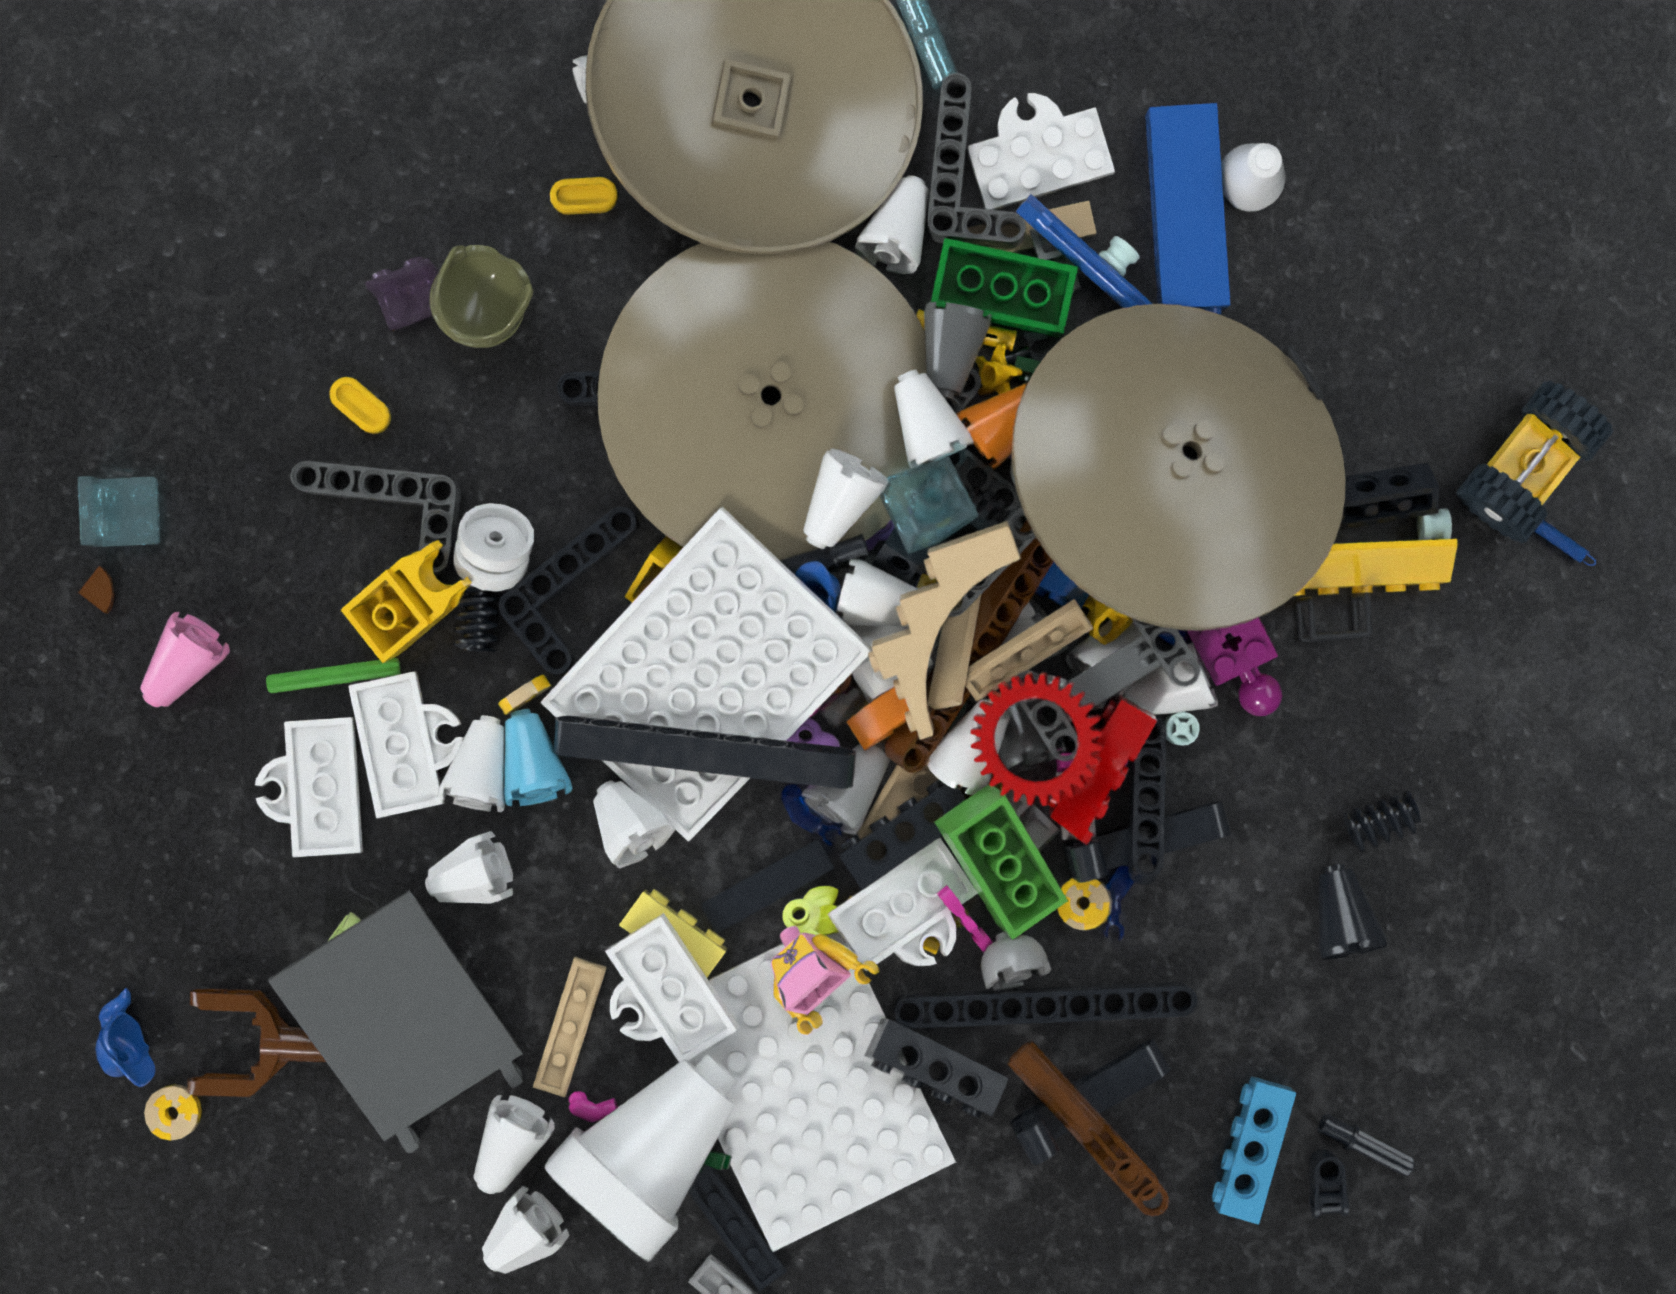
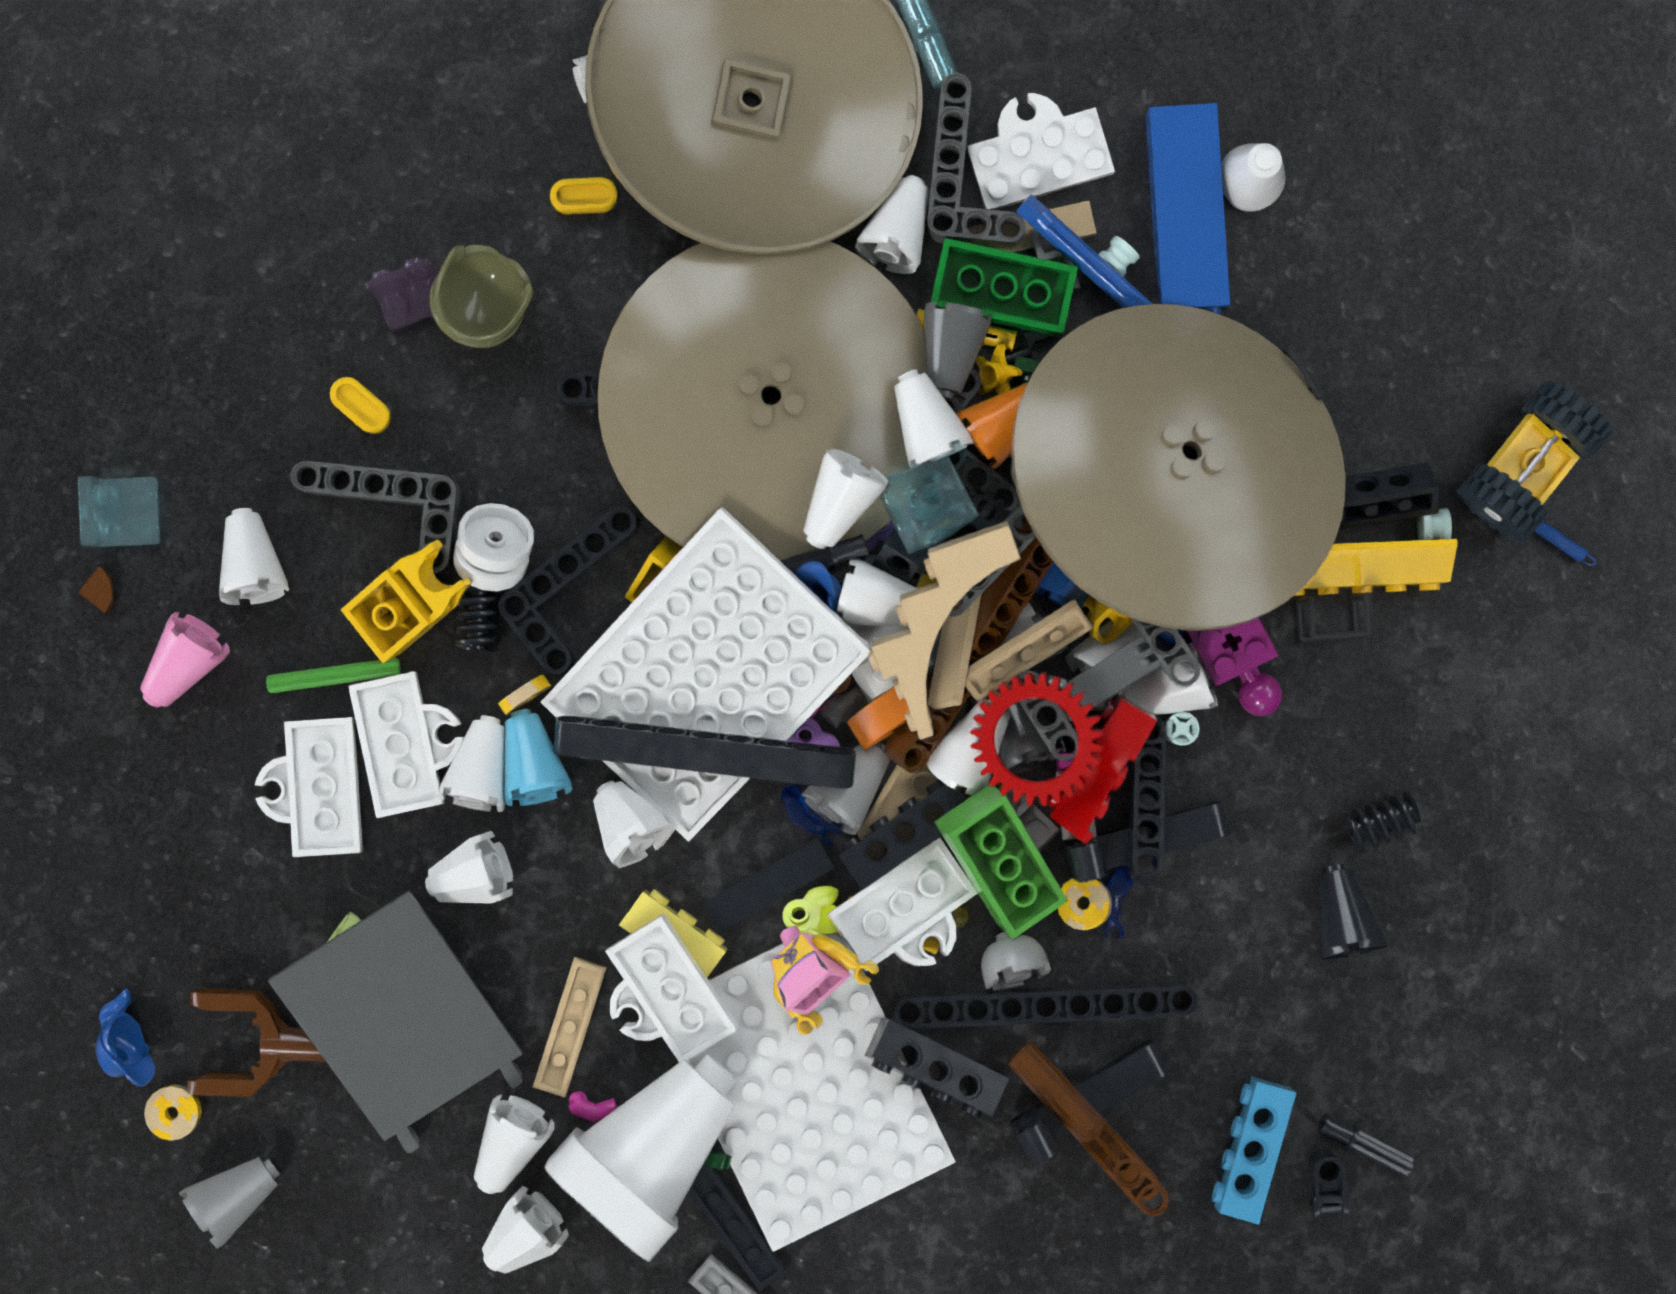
dark pink piece [937,885,993,952] -> none
none -> light grey cone [179,1157,280,1249]
none -> white cone [219,508,289,605]

